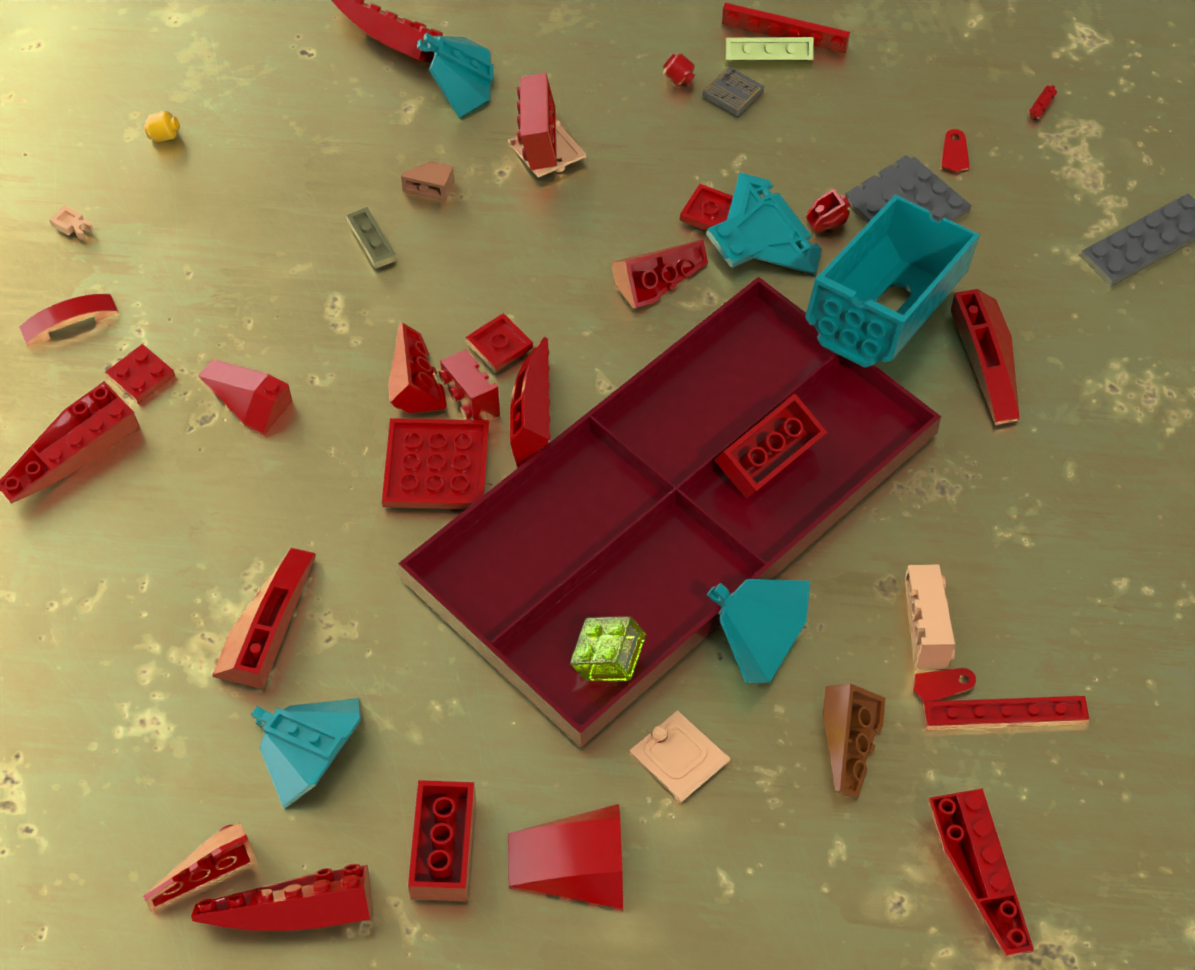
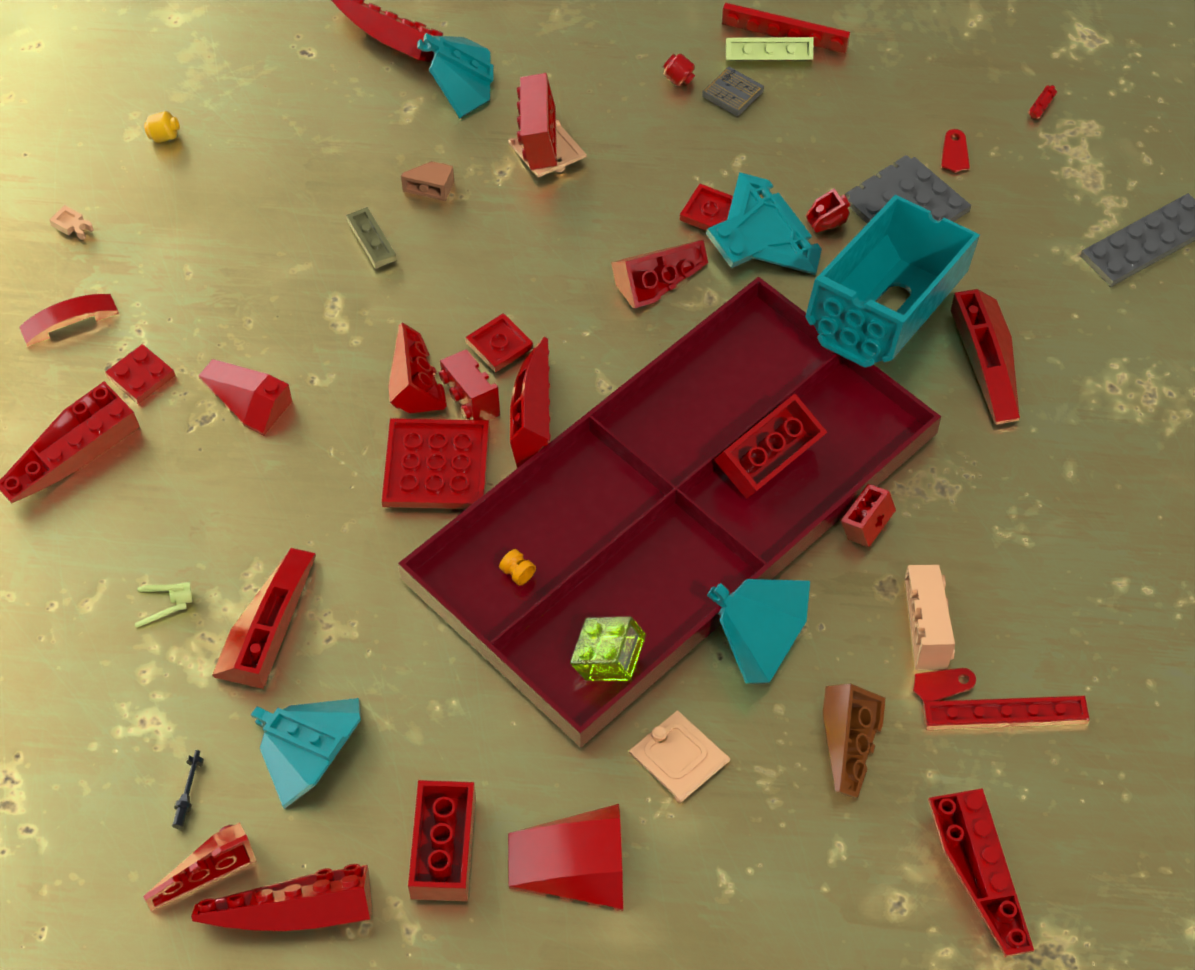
none -> yellowish green plant [135,582,193,627]
none -> black piece [172,750,204,829]
none -> light orange wheel [499,549,536,586]
none -> red brick [841,484,896,547]

